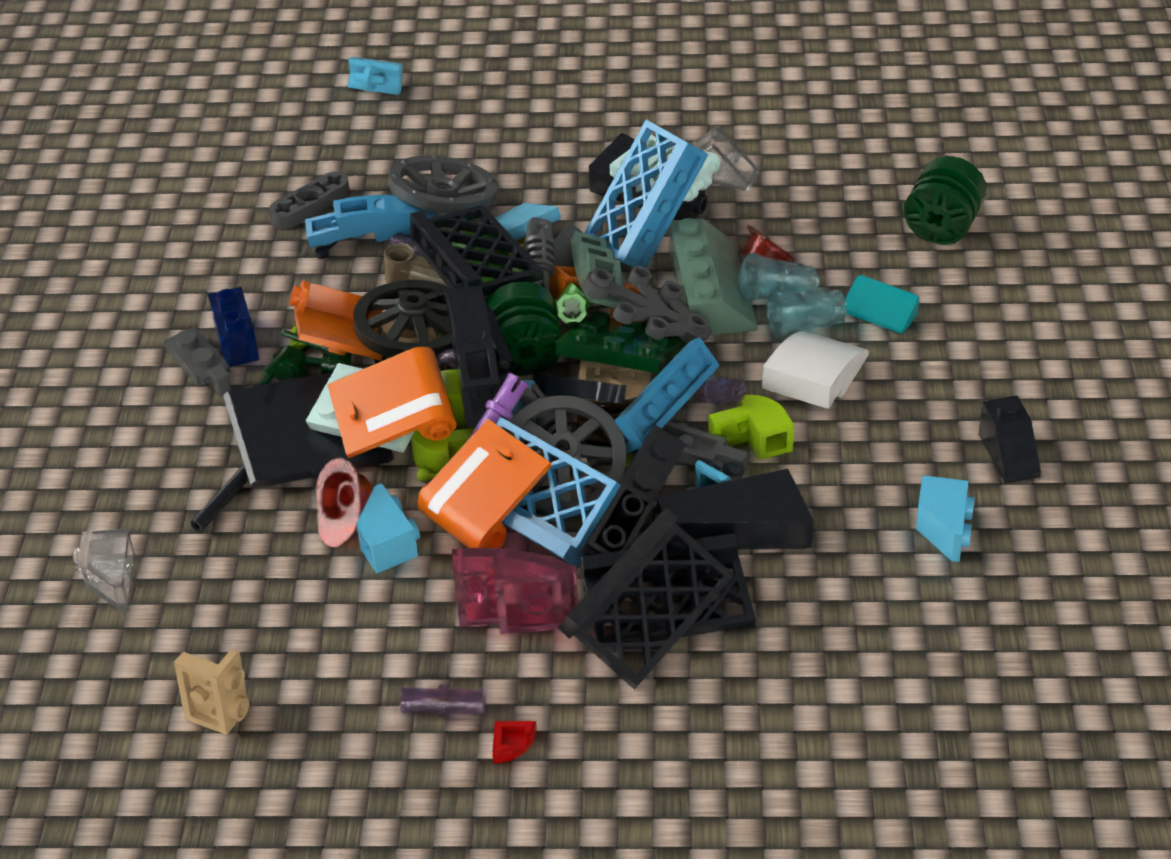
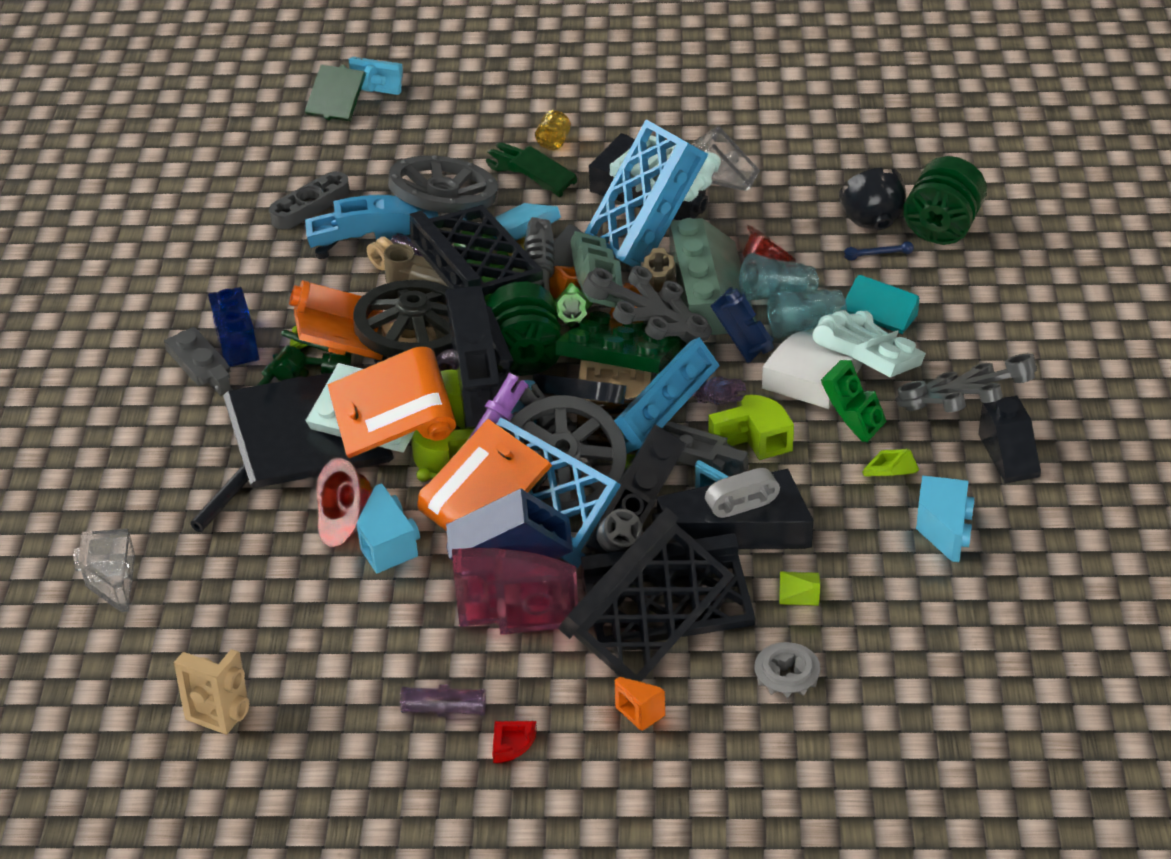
none -> piece [305,64,366,121]
none -> tan bush [366,236,393,270]
none -> dark blue brick [446,488,573,586]
none -> dark green arm [485,142,577,198]
none -> clear yellow wheel [535,110,571,150]
none -> dark grey wheel [597,509,642,553]
none -> orange slope [614,677,665,731]
none -> dark tan piece [641,248,676,292]
none -> light grey beam [705,468,780,518]
none -> dark blue hinge [710,287,775,363]
none -> light grey gear [754,642,820,699]
none -> lime slope [779,571,820,606]
none -> light aqua plate [813,310,926,377]
none -> green slope [821,360,887,442]
none -> black cylinder [839,168,907,230]
none -> dark blue hinge [844,241,914,260]
none -> lime slope [862,449,919,476]
none -> dark grey plant [896,353,1037,412]

